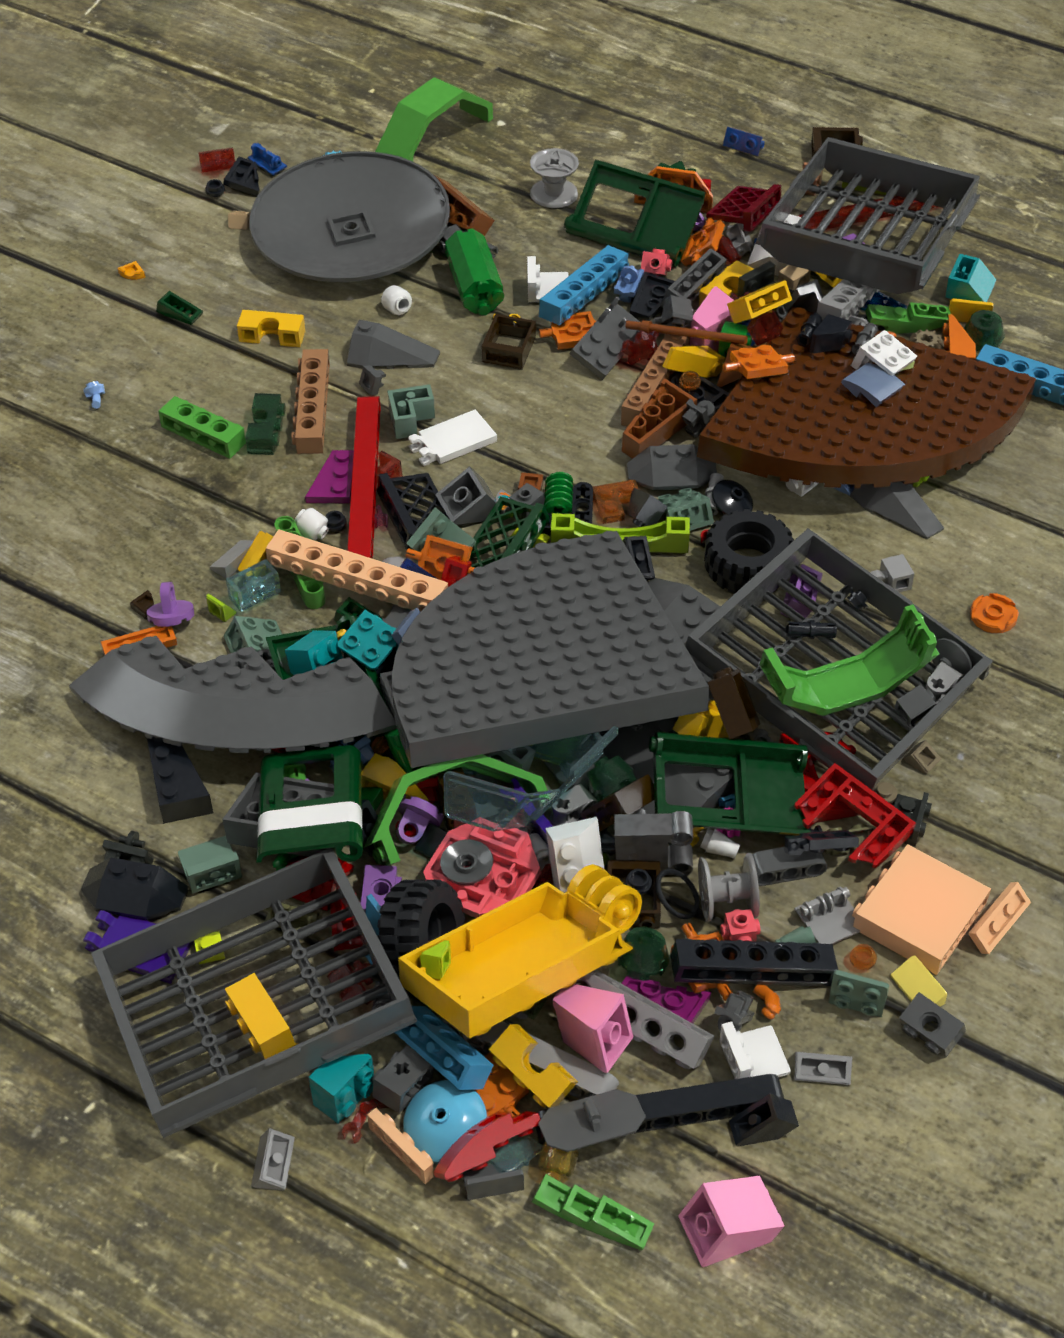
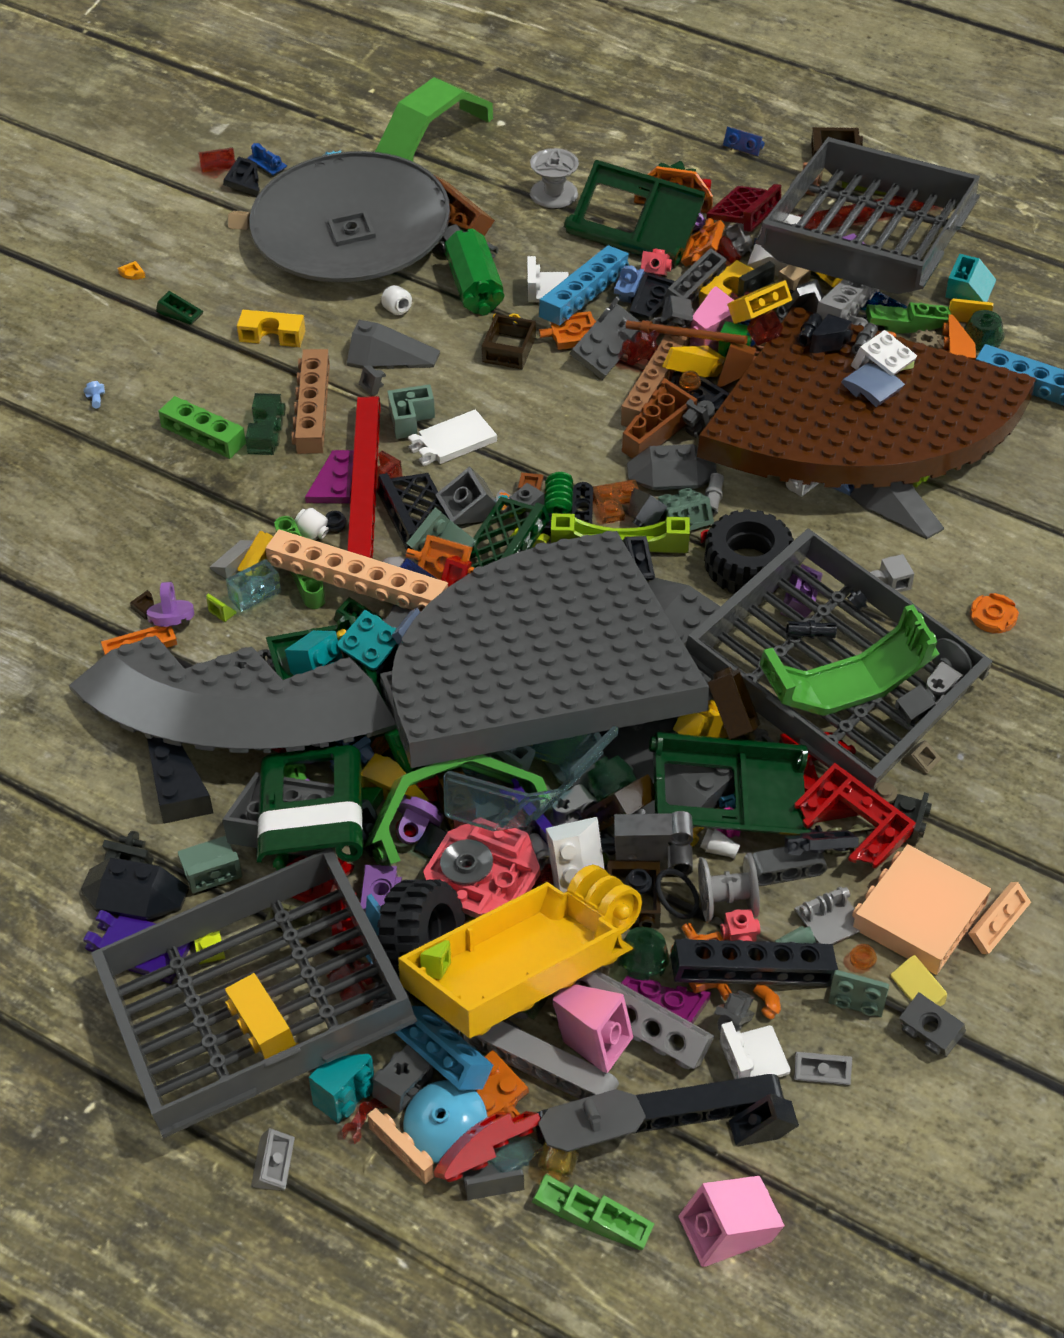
black plate [205,179,225,197] -> none
sand green bracket [223,616,282,653] -> none
clear pink hand [374,505,388,528] -> none
yellow arch [489,1024,578,1108] -> none
black dish [712,480,753,515] -> none
orange plate [723,345,795,379] -> none

